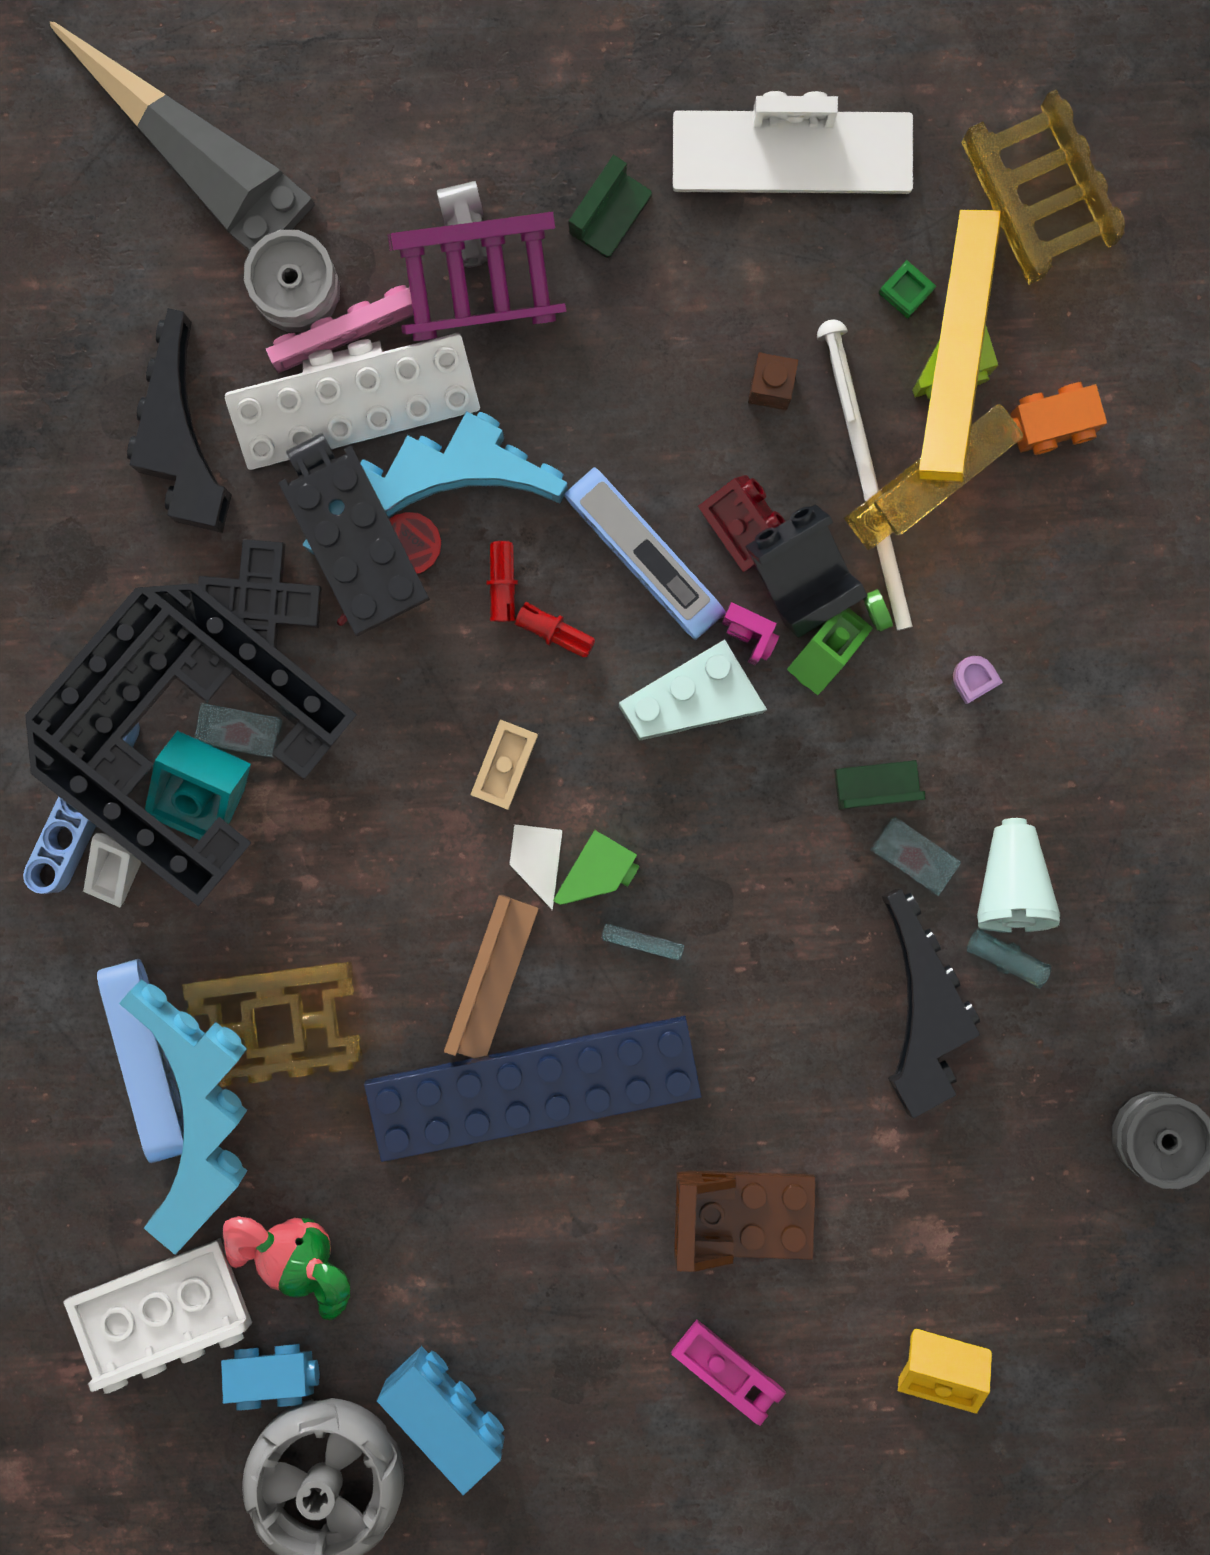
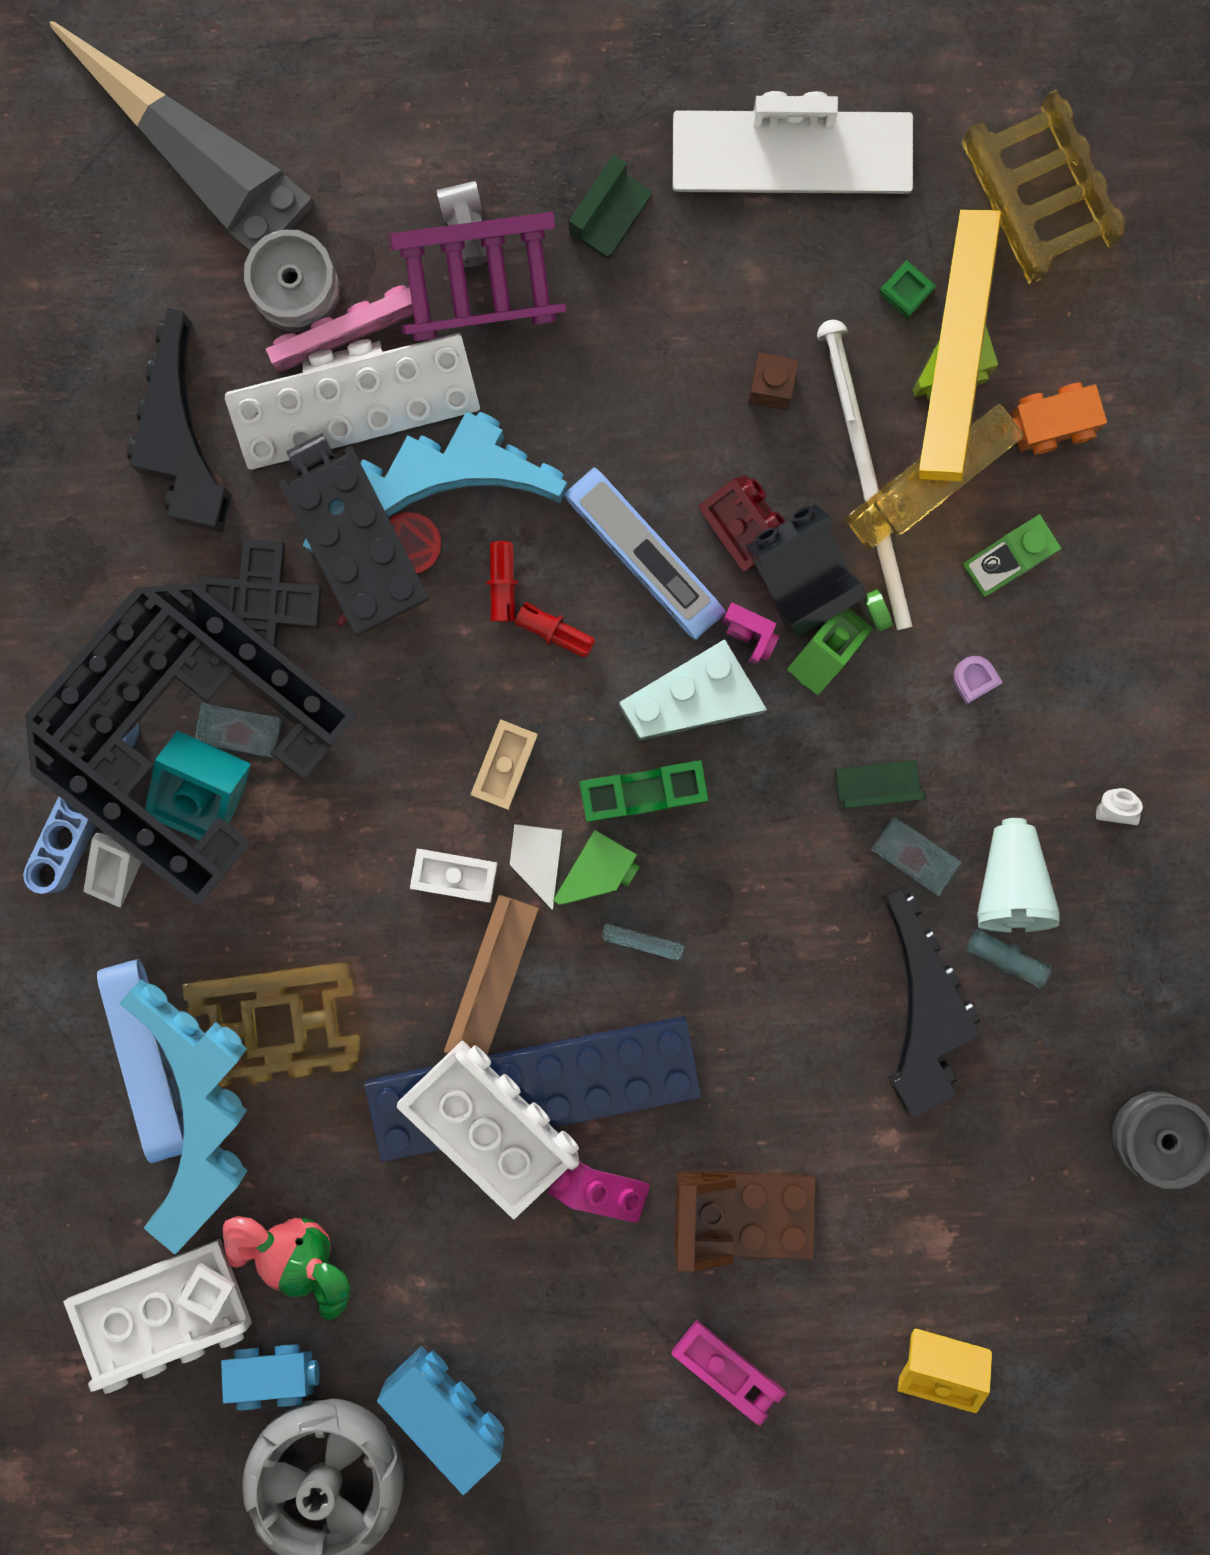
none -> white plate [176,1263,236,1323]
none -> white bracket [397,1040,579,1219]
none -> white plate [410,848,498,903]
none -> dark pink bracket [548,1161,650,1223]
none -> green arch [579,760,709,823]
none -> bright green slope [962,514,1062,598]
none -> white plate [1096,788,1143,826]

